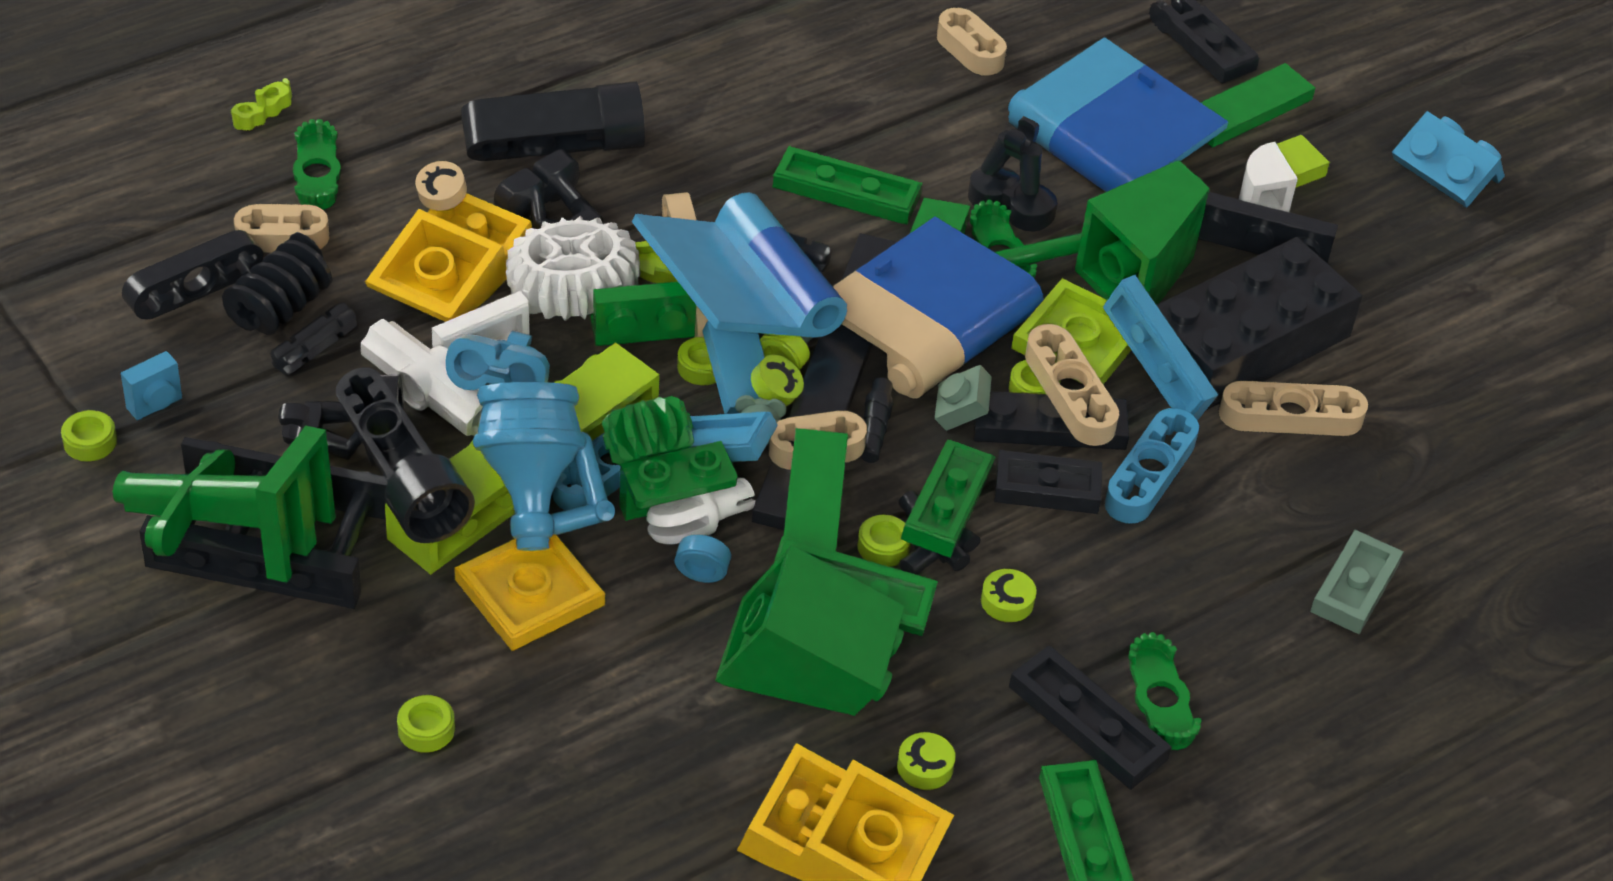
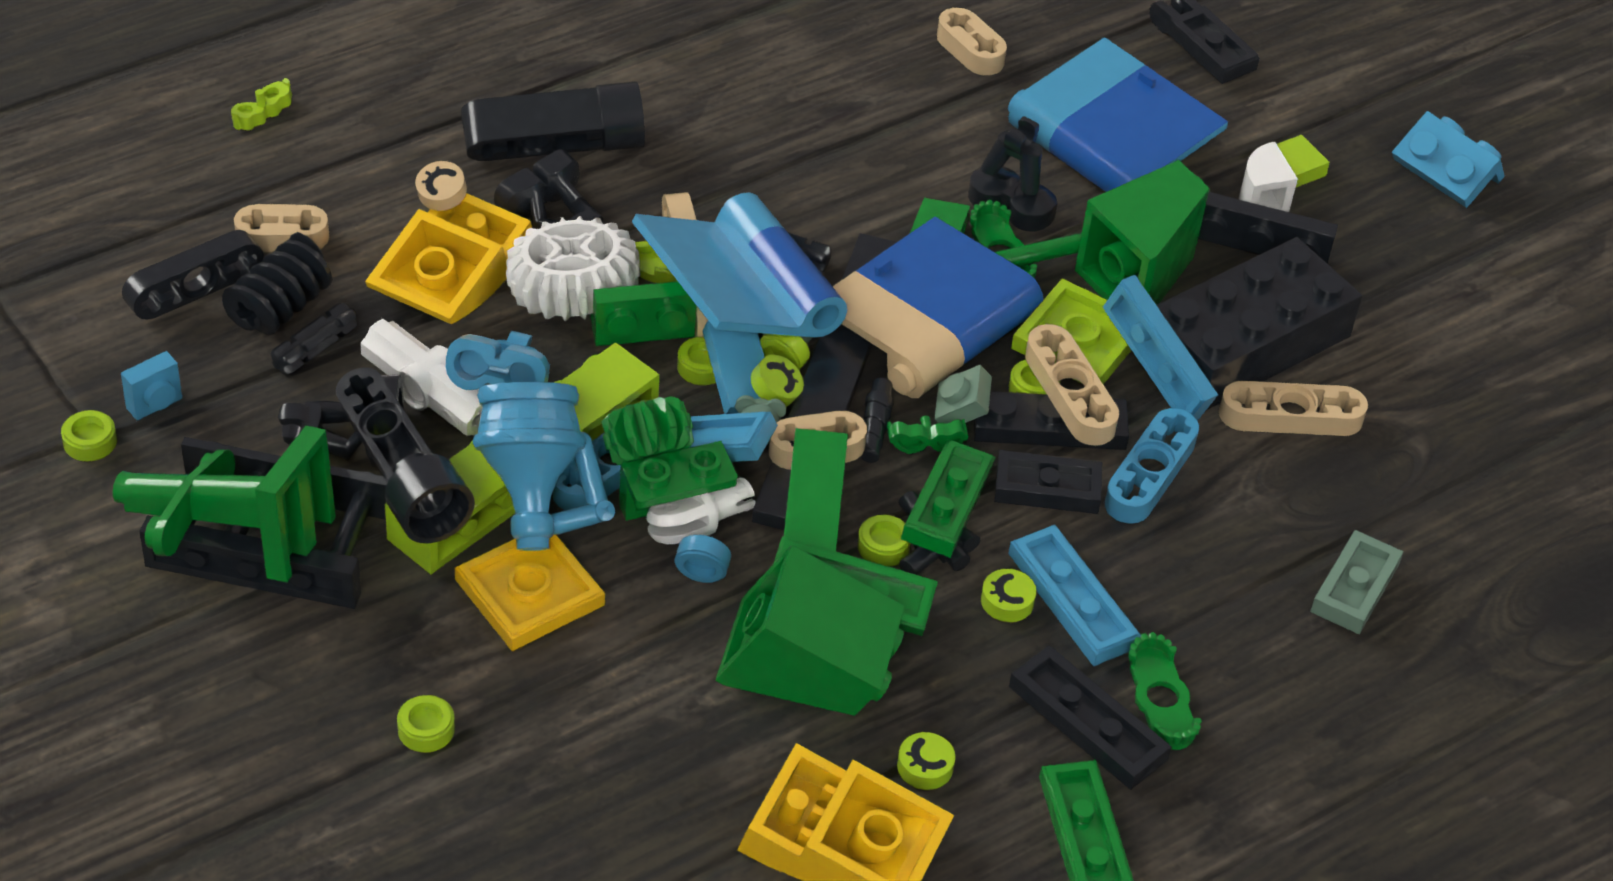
green piece [293,119,341,210] -> none
white tile [432,291,530,349] -> none
green tile [772,146,923,225] -> none
green tile [1200,63,1316,148] -> none
none -> green piece [887,415,968,454]
none -> dark azure tile [1008,525,1141,667]

